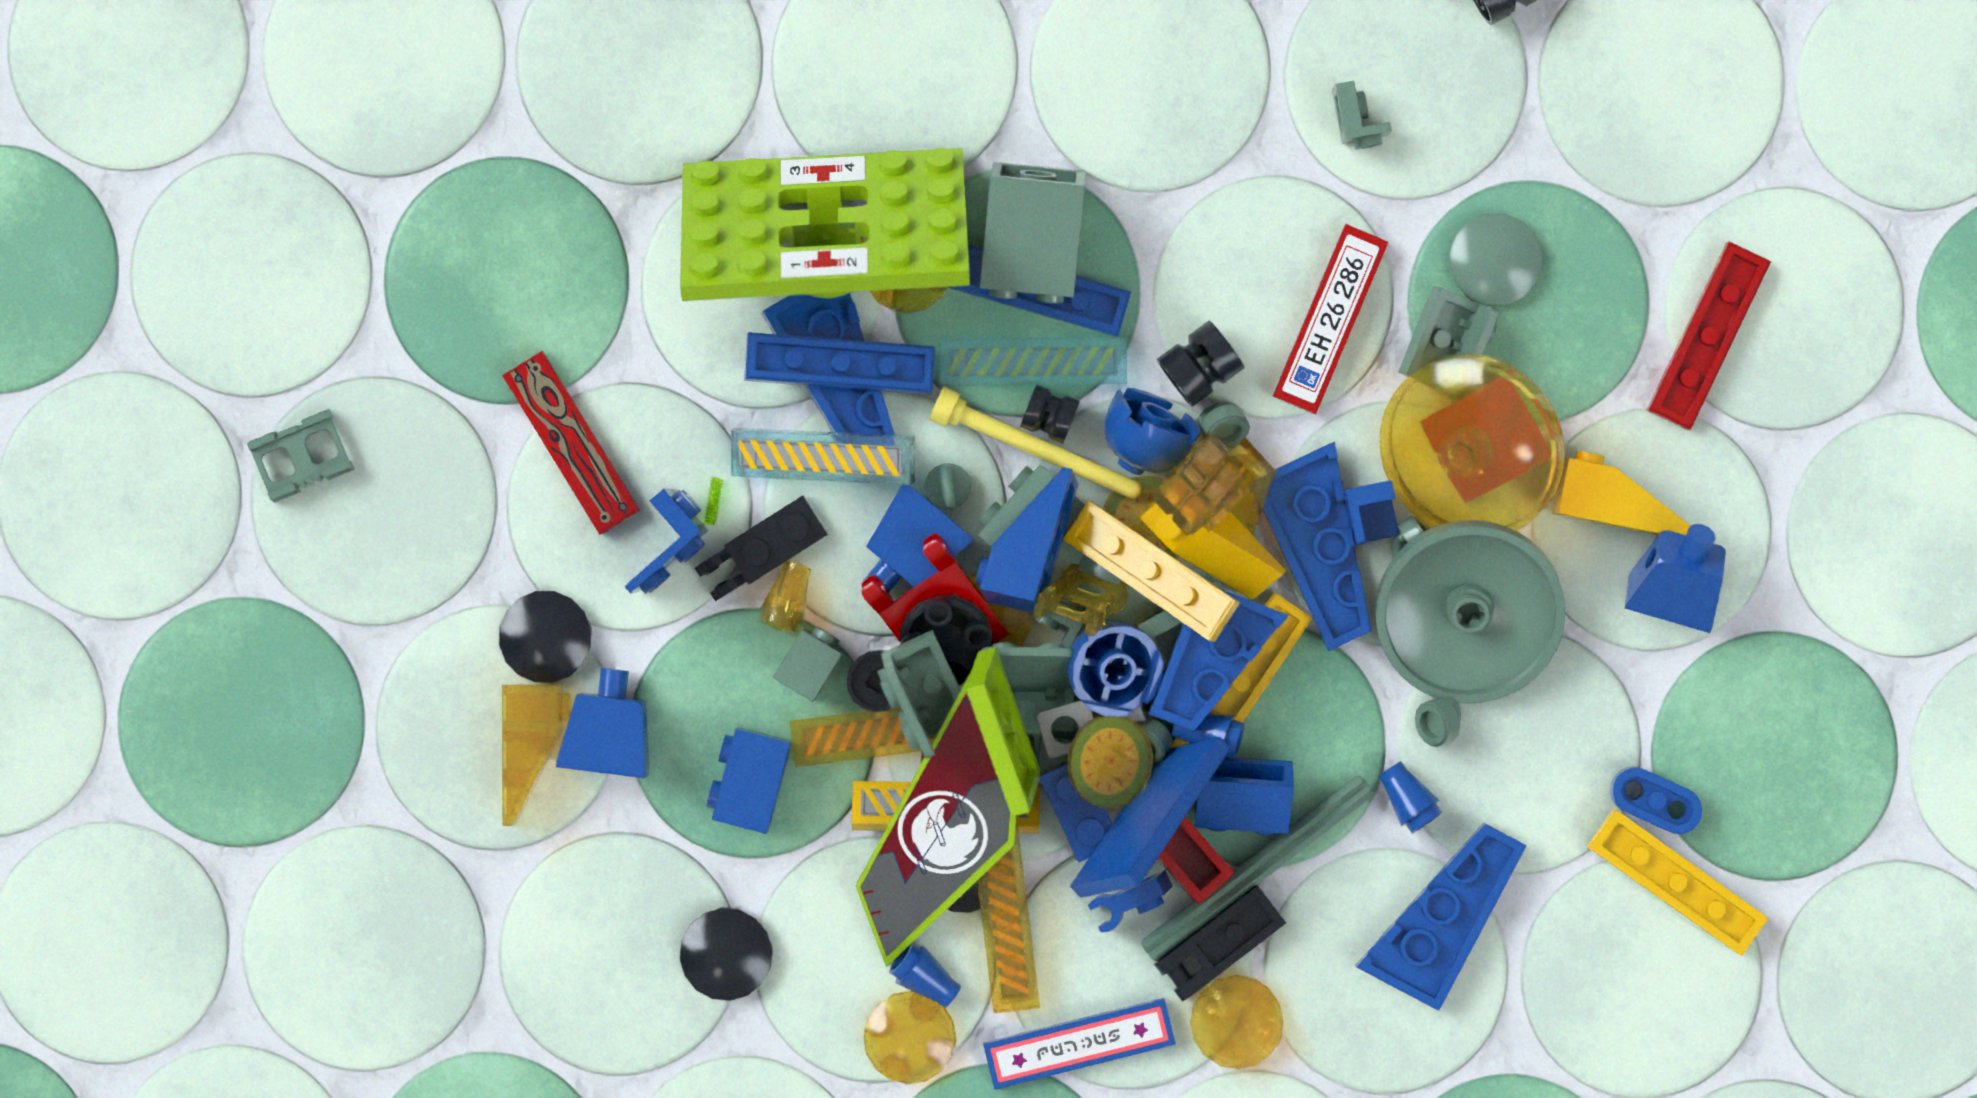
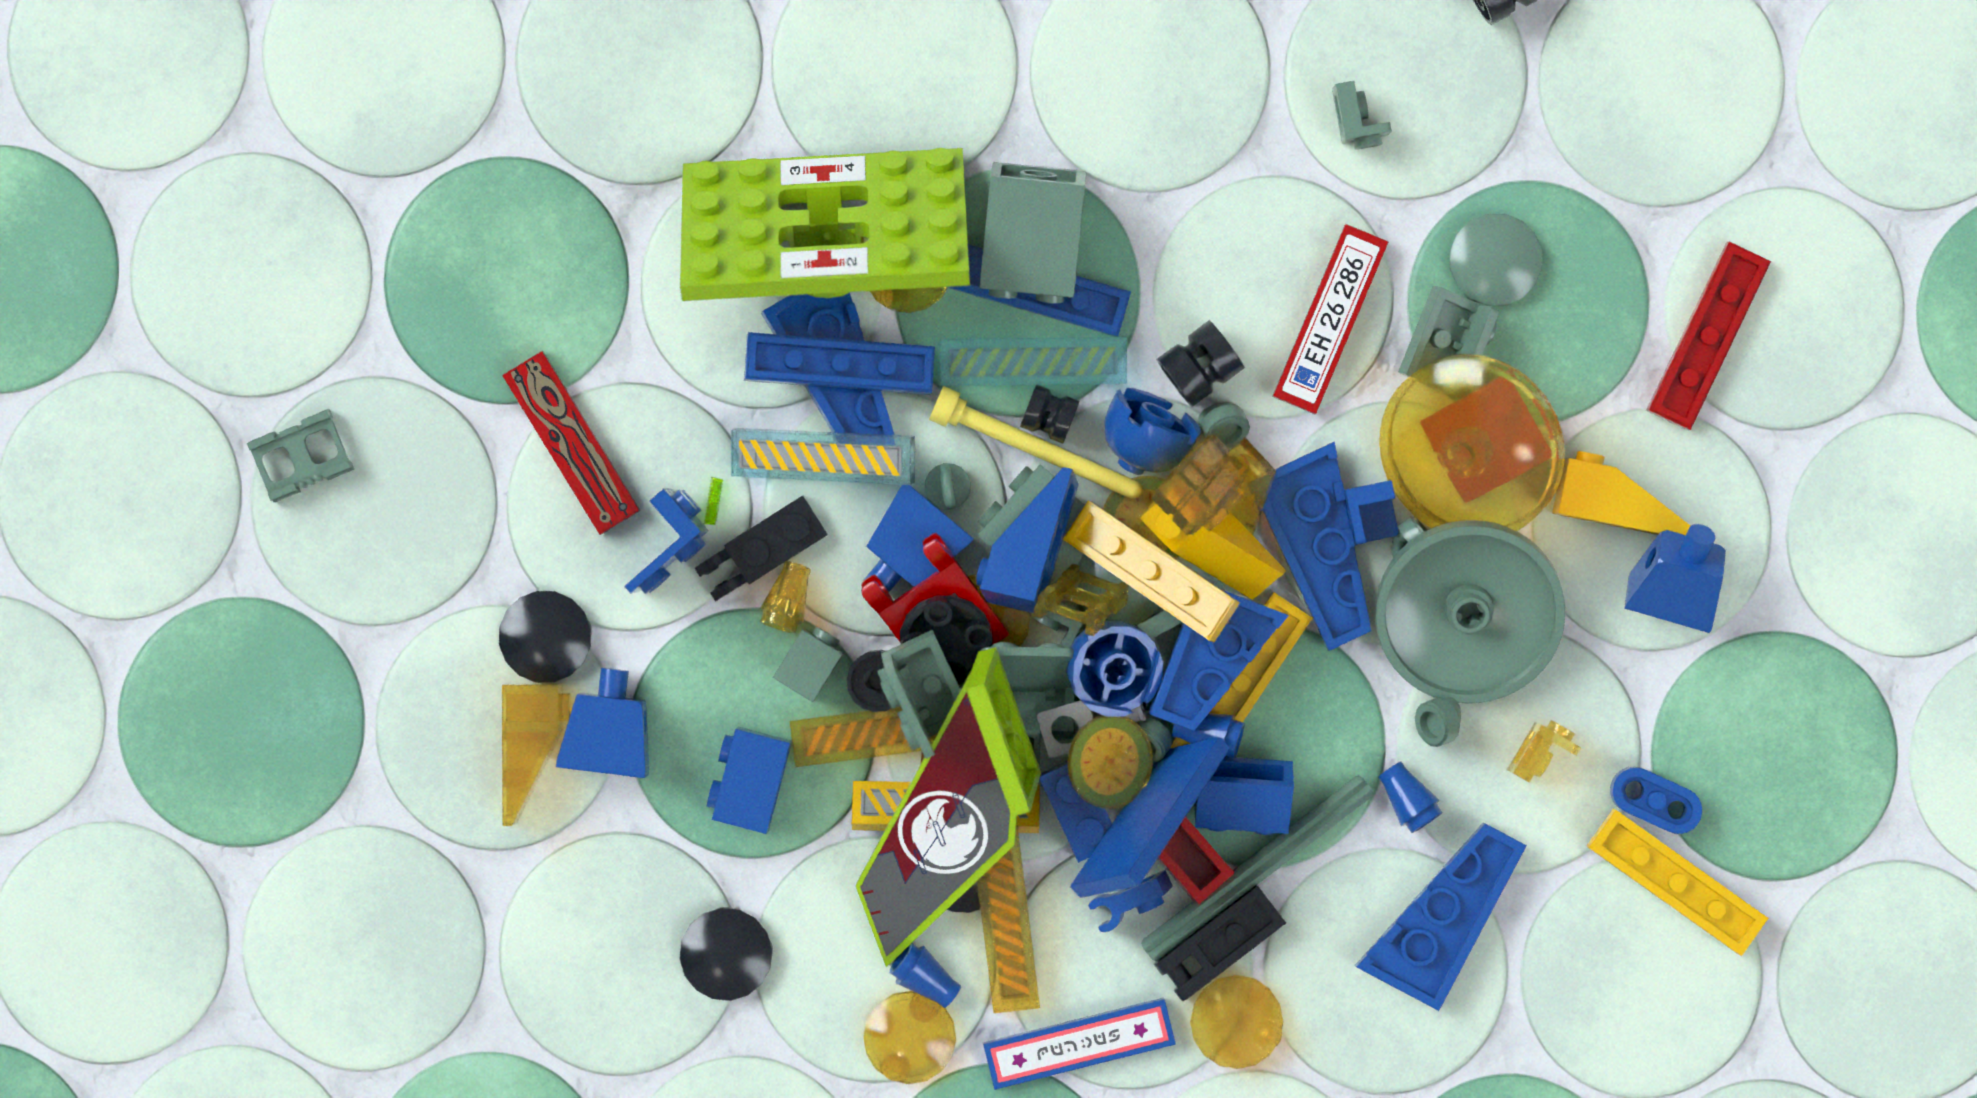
none -> clear yellow bracket [1507,720,1581,782]

